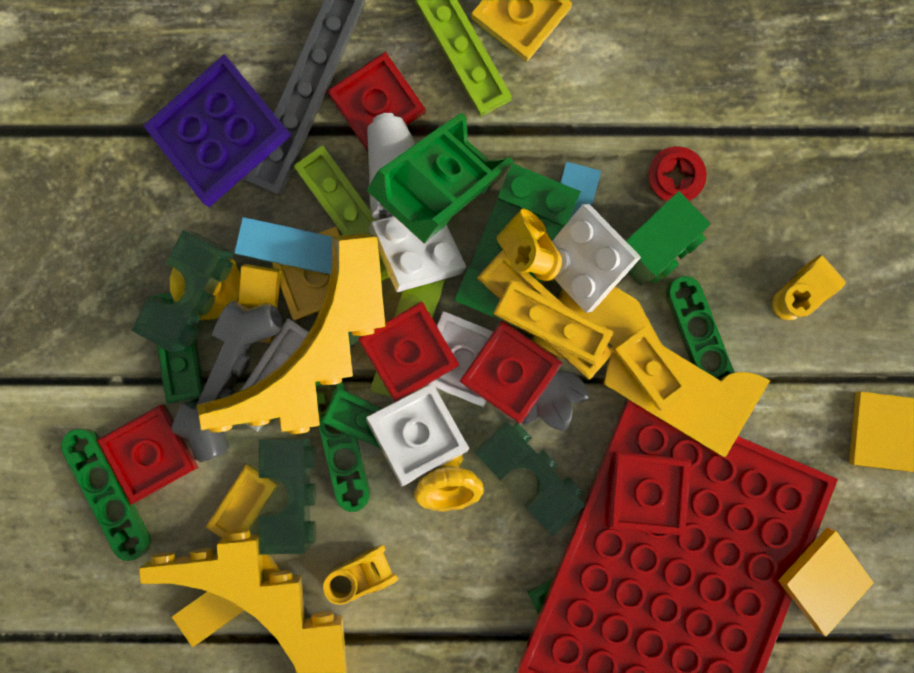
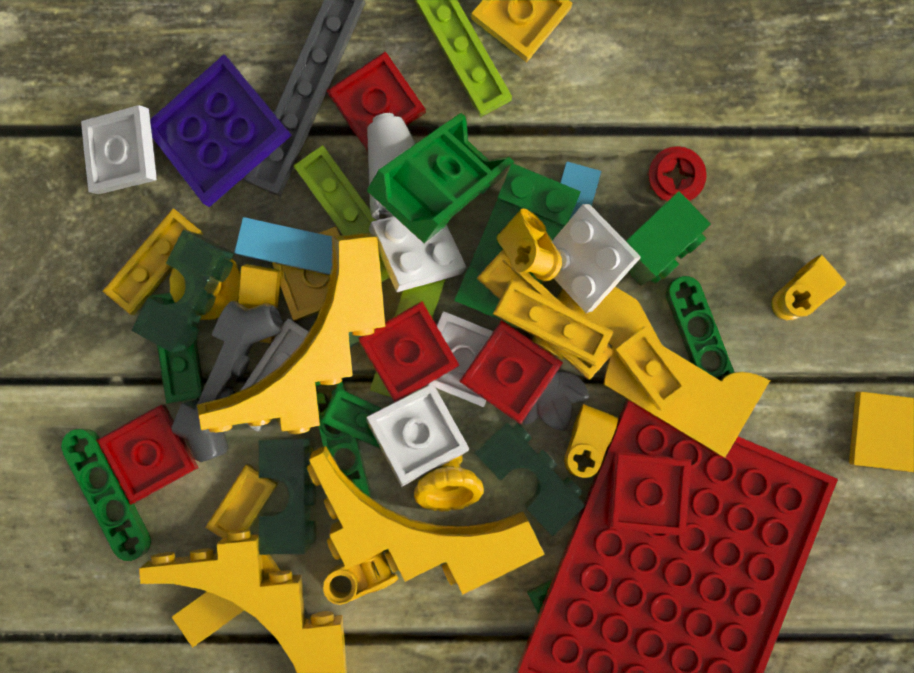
yellow tile [778,528,874,636] -> none
none -> white plate [81,105,157,194]
none -> yellow tile [102,208,204,315]
none -> yellow arch [307,446,545,595]
none -> yellow piece [564,404,618,478]

